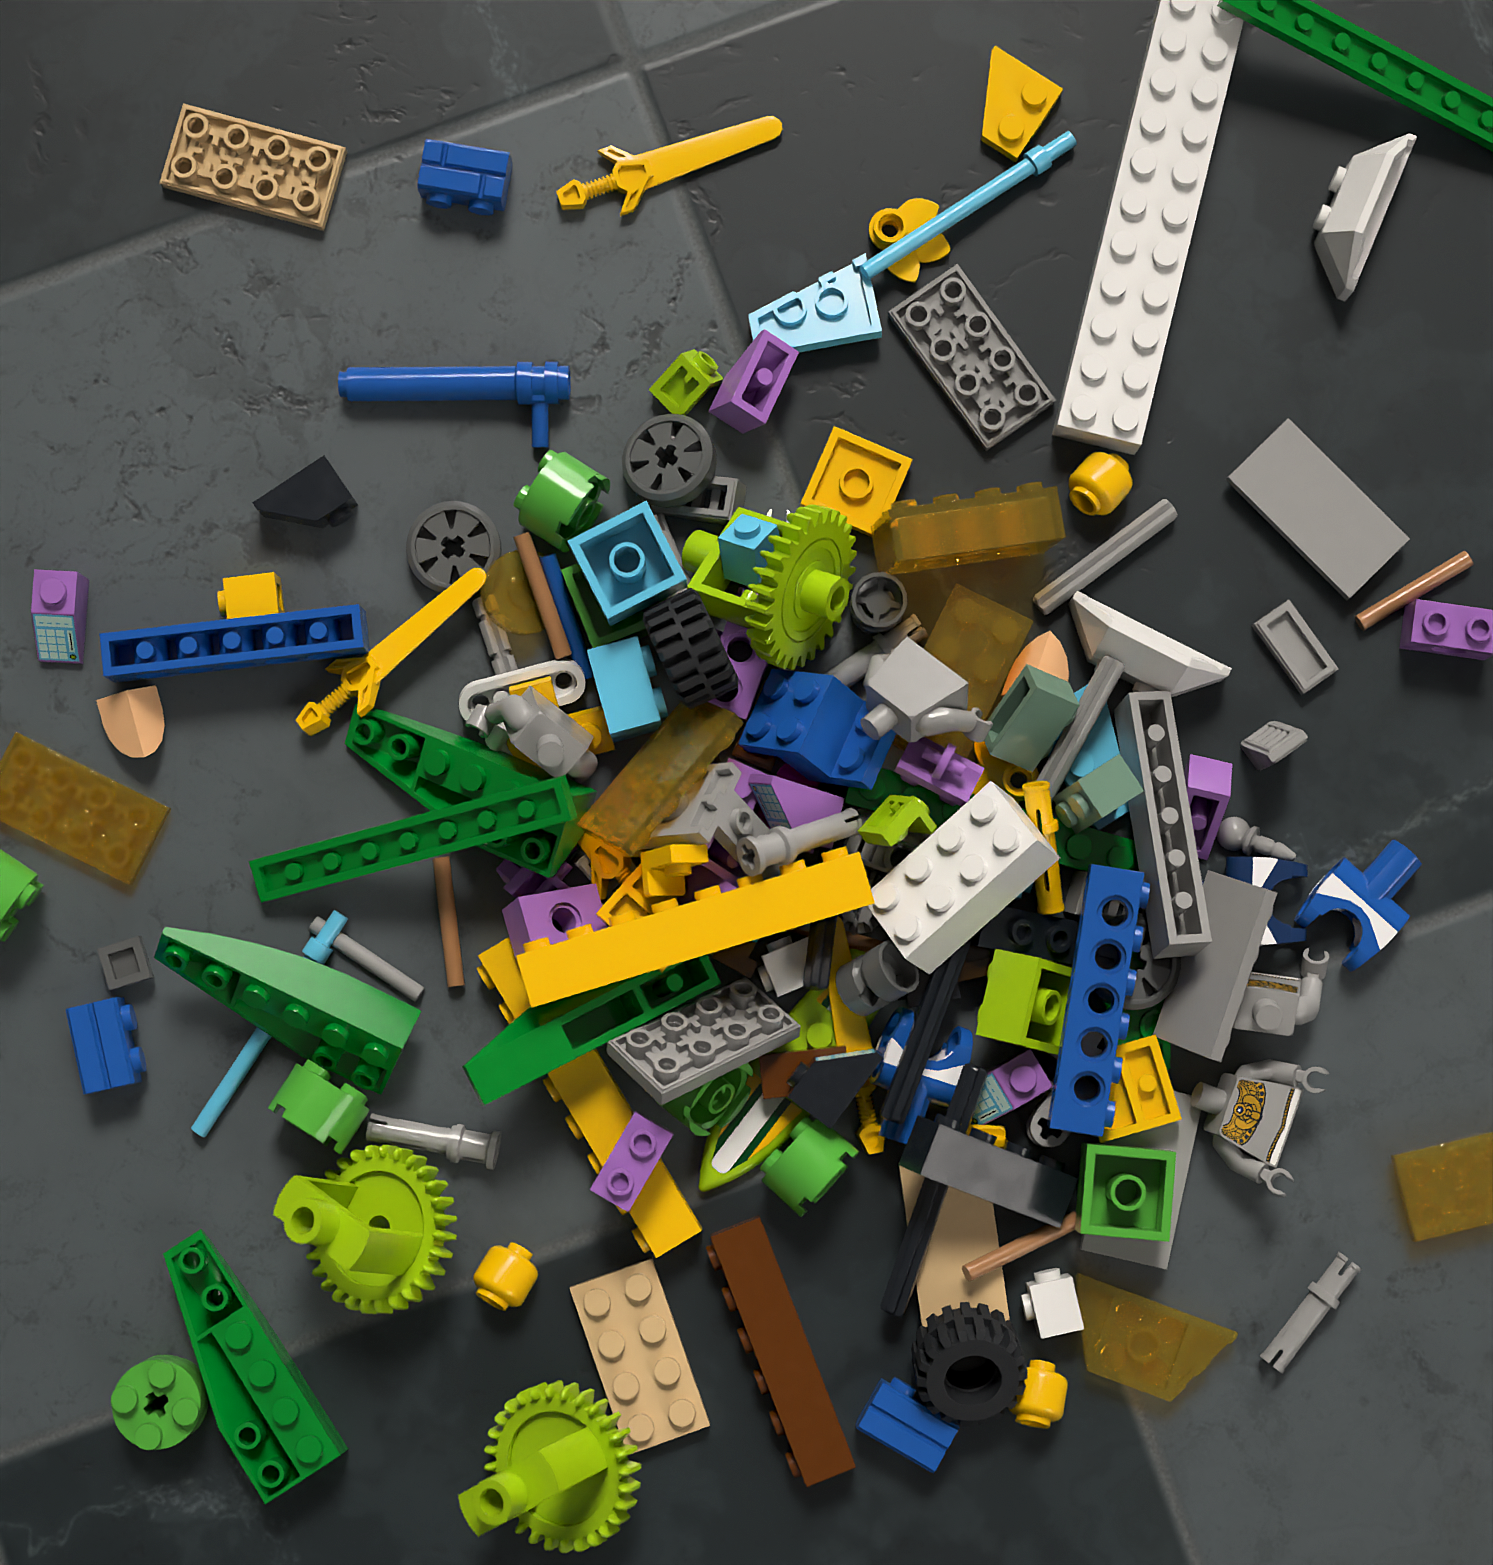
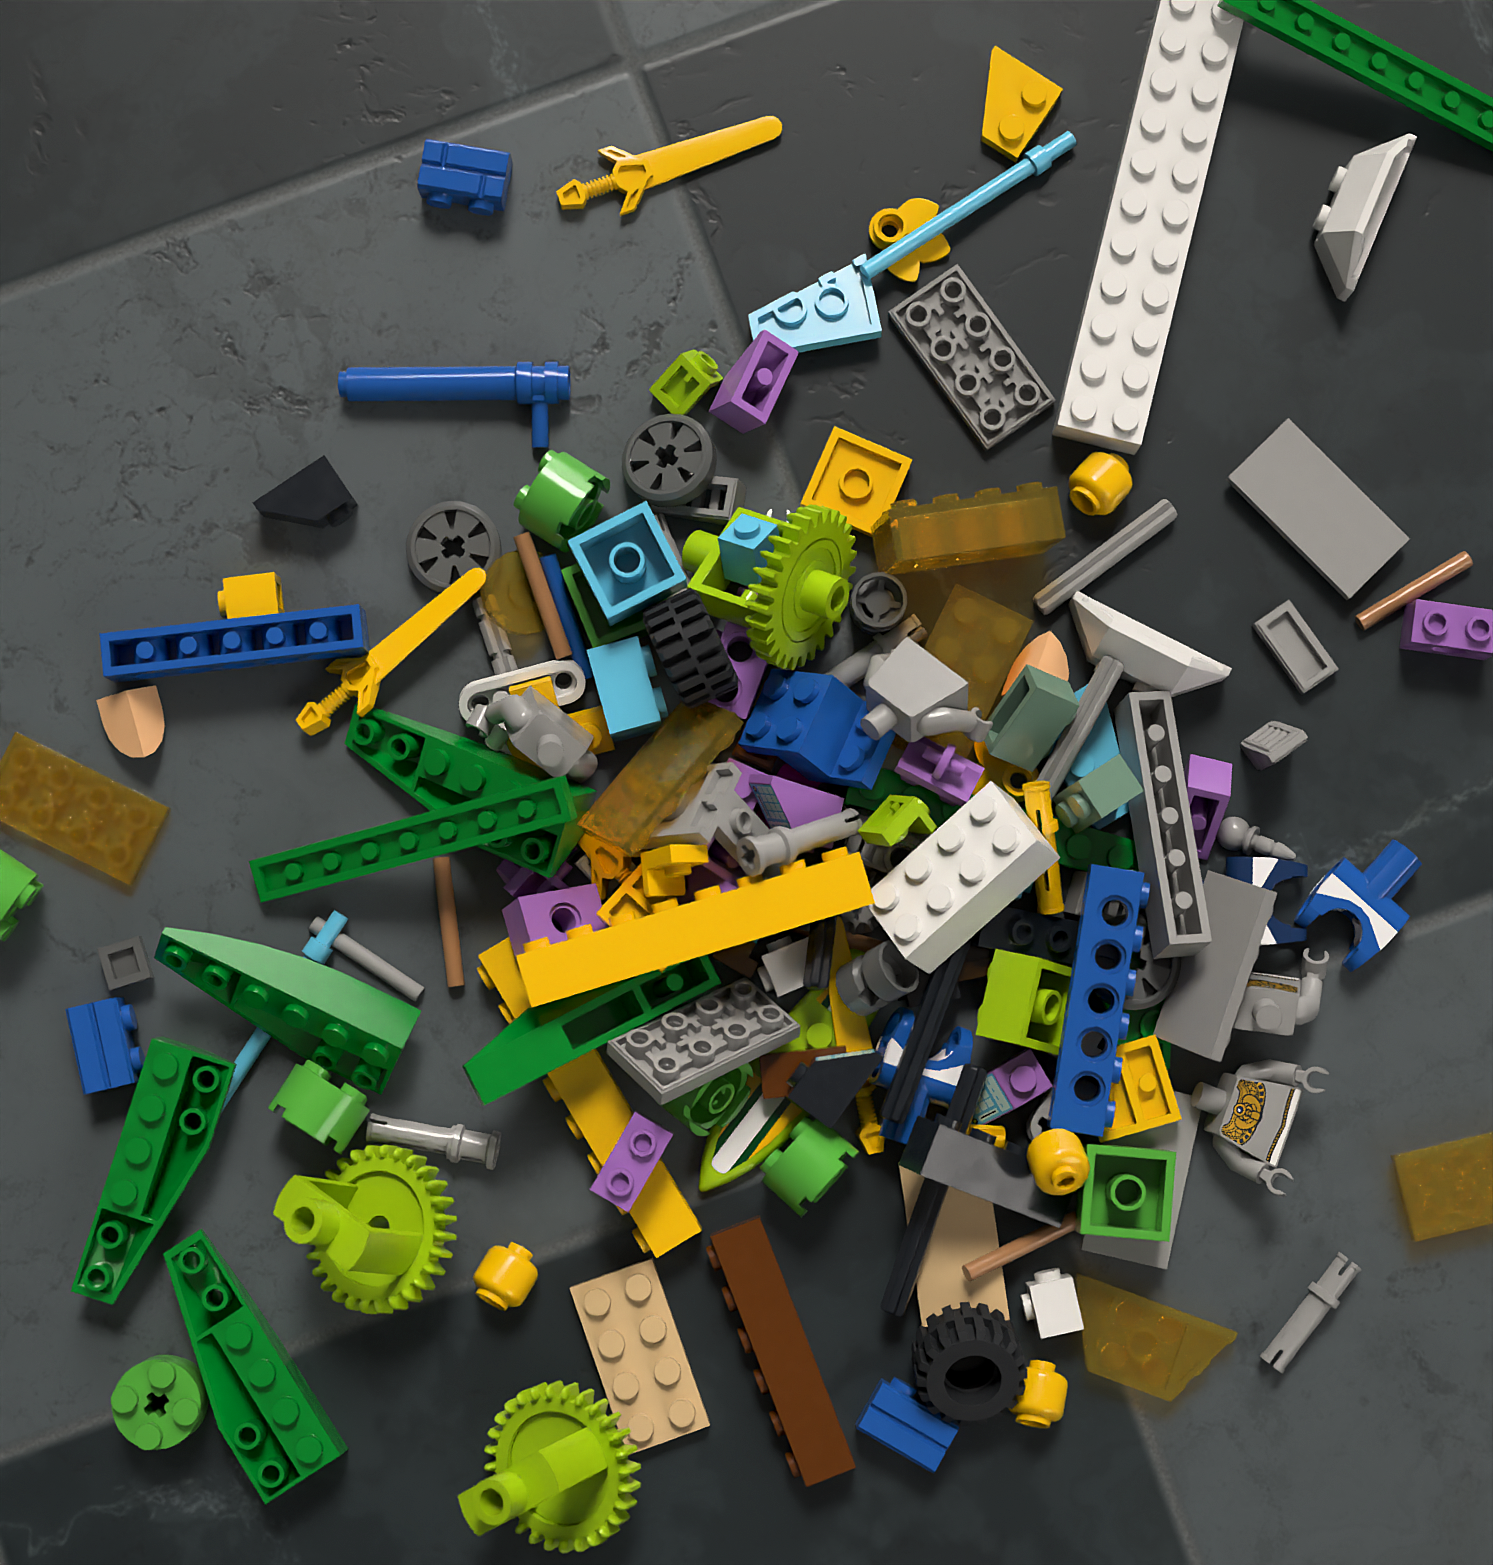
medium lavender slope [31,569,89,664] -> none
tan tile [160,103,347,231] -> none
none -> green wedge [71,1036,237,1305]
none -> yellow head [1026,1129,1090,1195]

